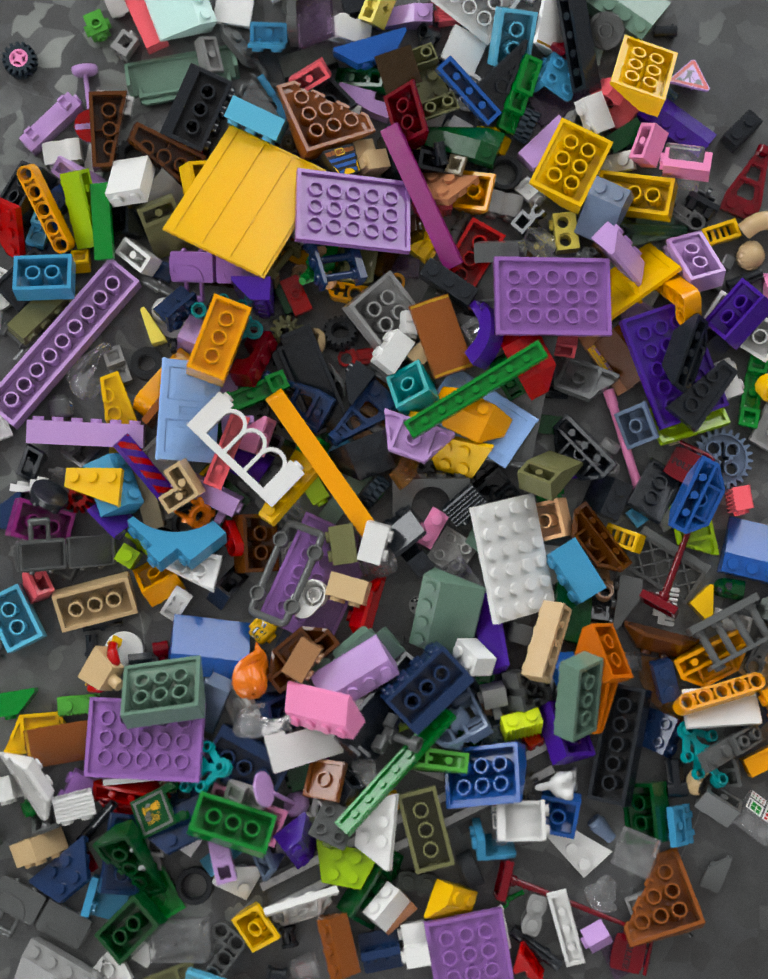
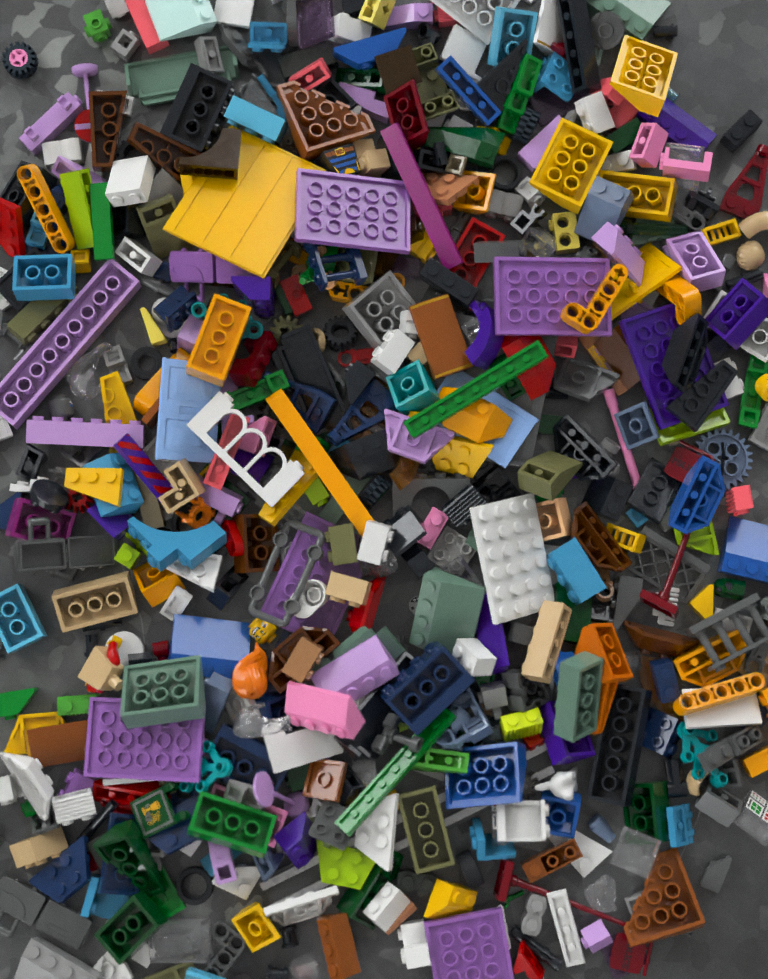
coral slope [22,571,55,604] -> none
dark blue bracket [358,929,404,974] -> none
piece [670,60,710,92] -> none
none -> dark brown arch [179,128,241,180]
none -> dark orange slope [519,838,583,883]
none -> light orange beam [560,264,628,334]

